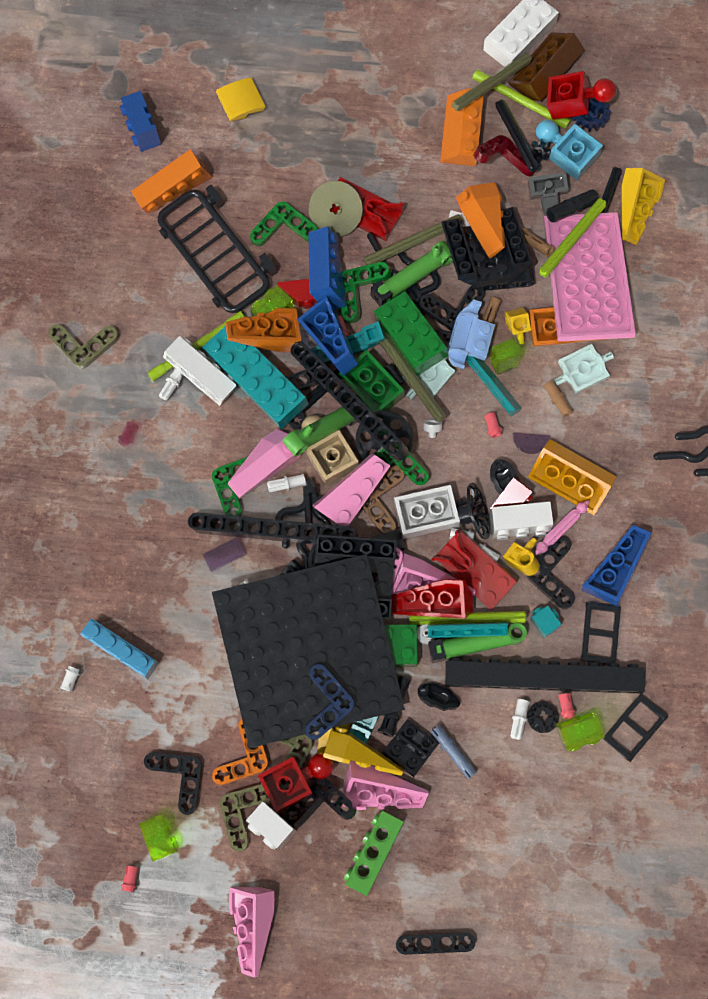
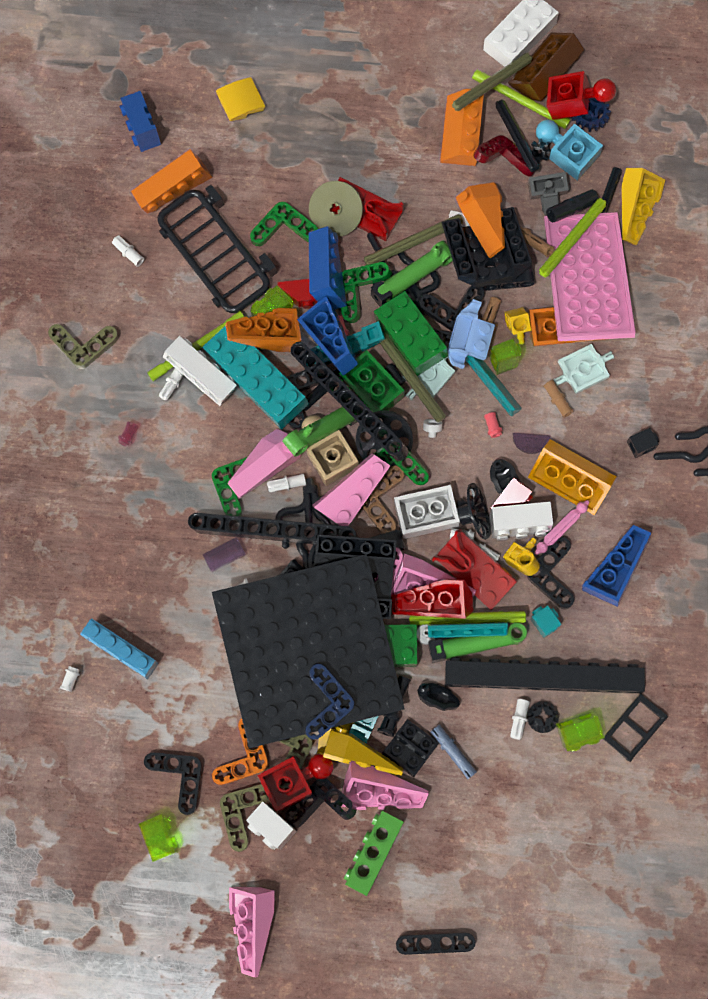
coral pin [121,866,139,892] -> none
coral pin [558,693,576,719] -> none
black window [580,602,621,664] -> none
none -> white axle [112,236,145,267]
none -> black brick [627,428,659,458]

